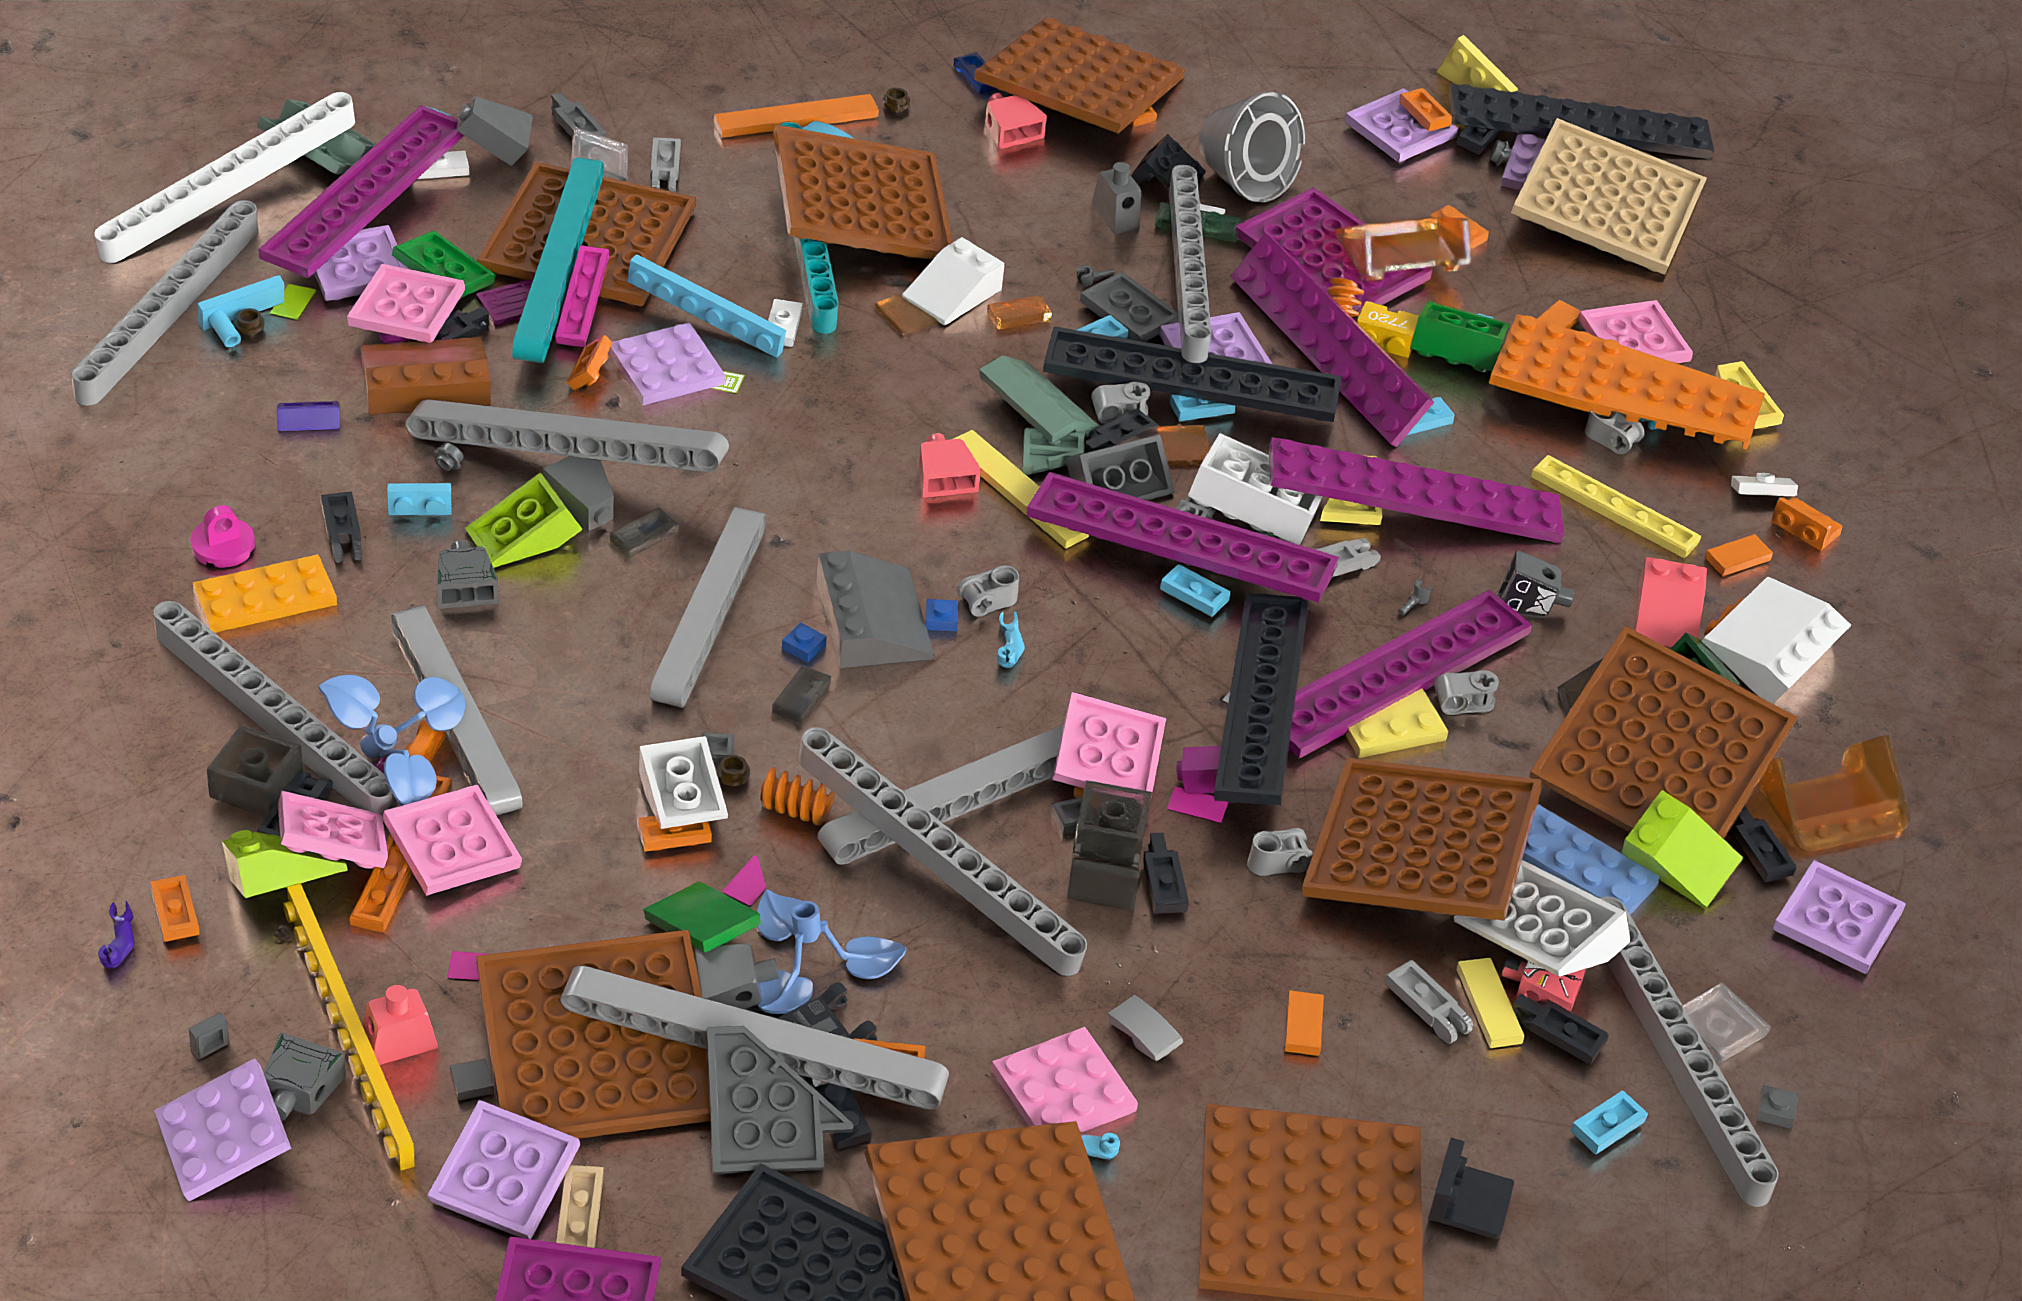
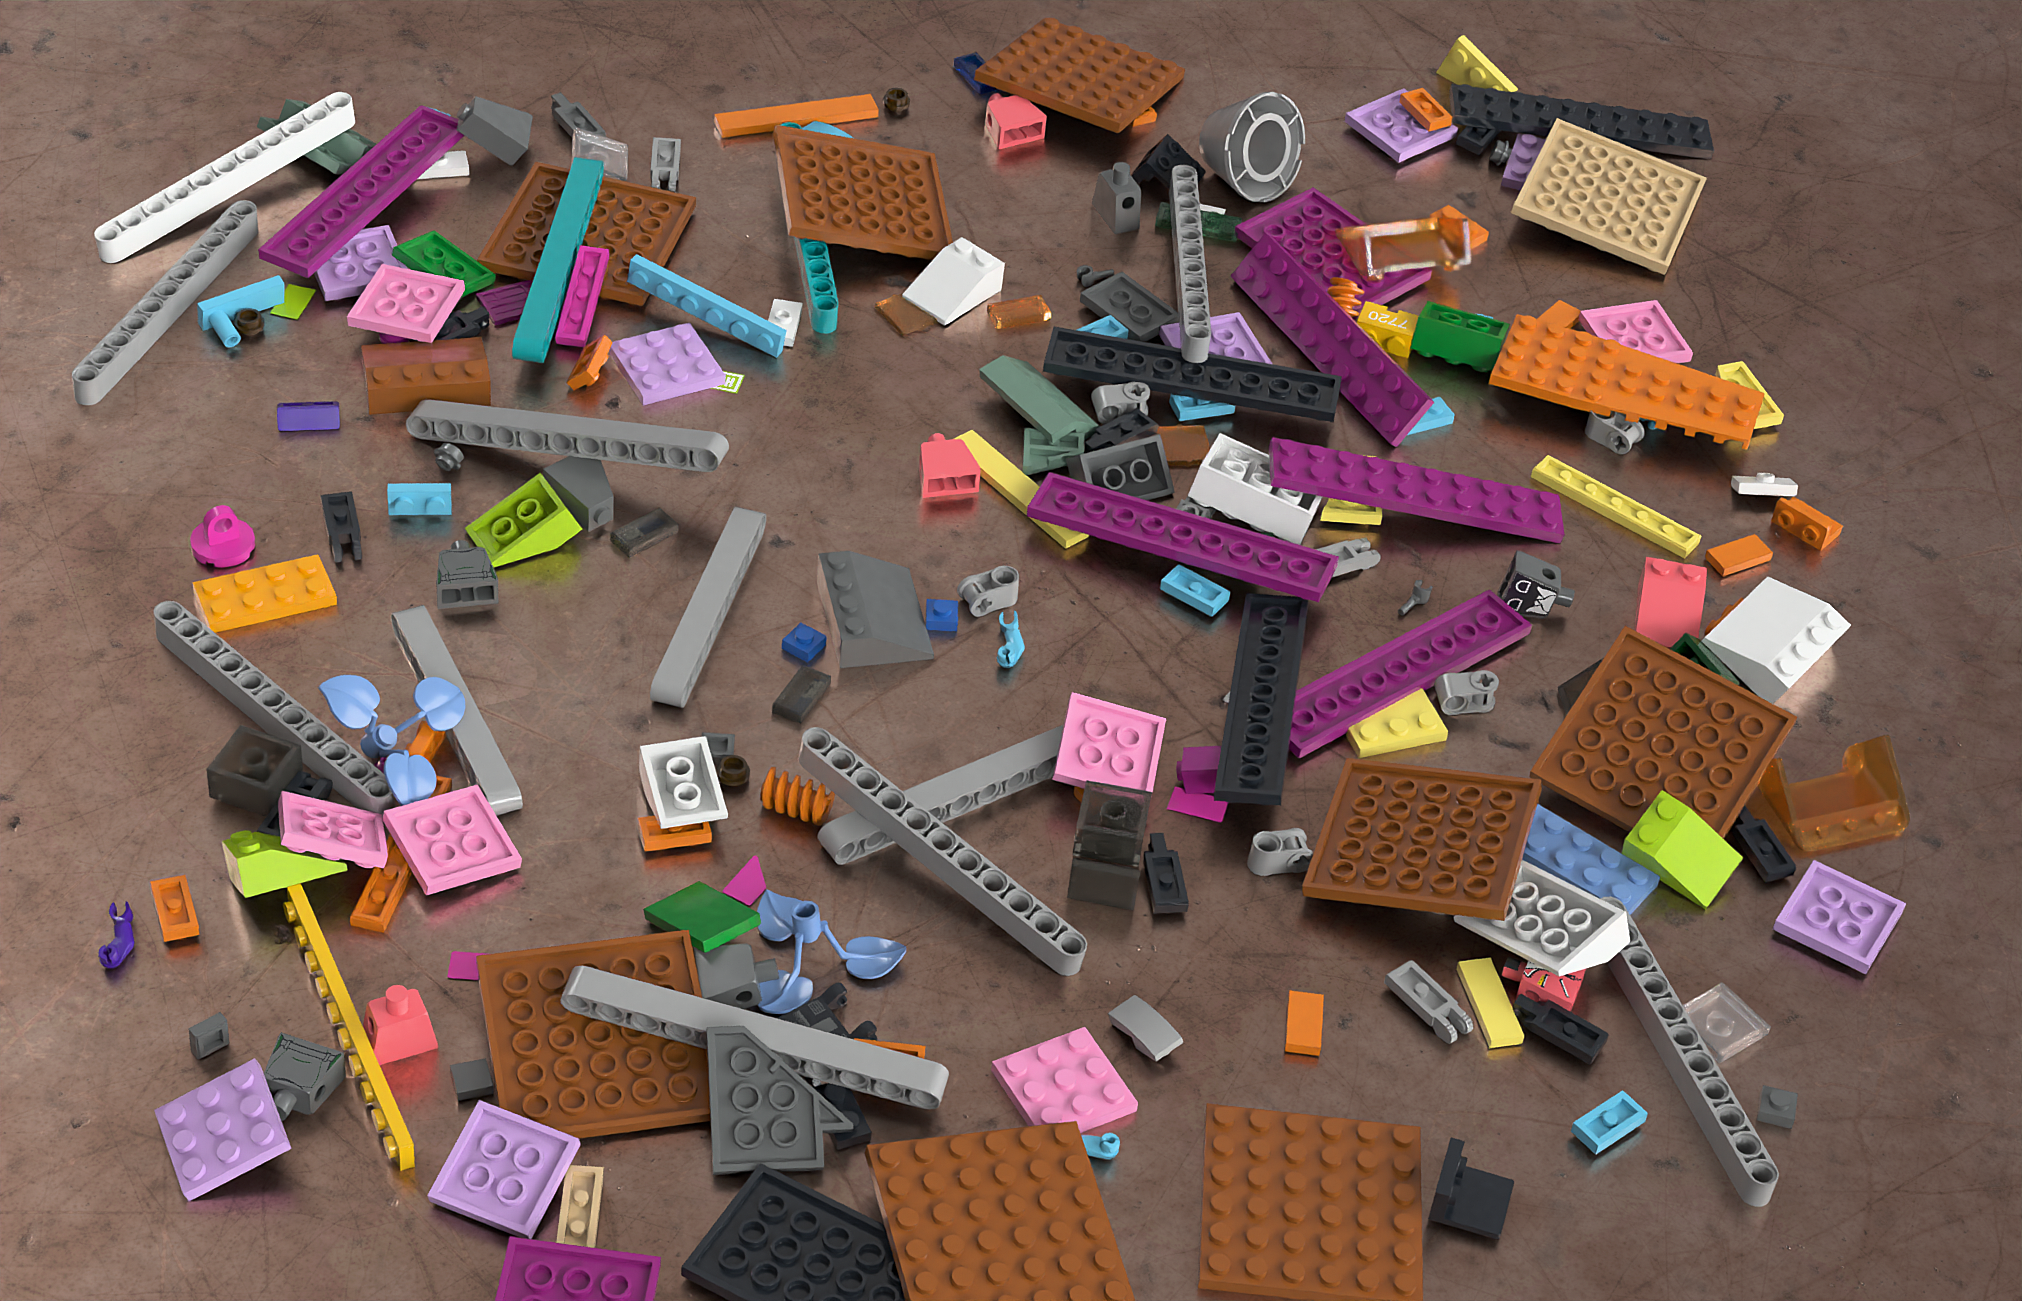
dark grey tile [1051,797,1095,835] -> none

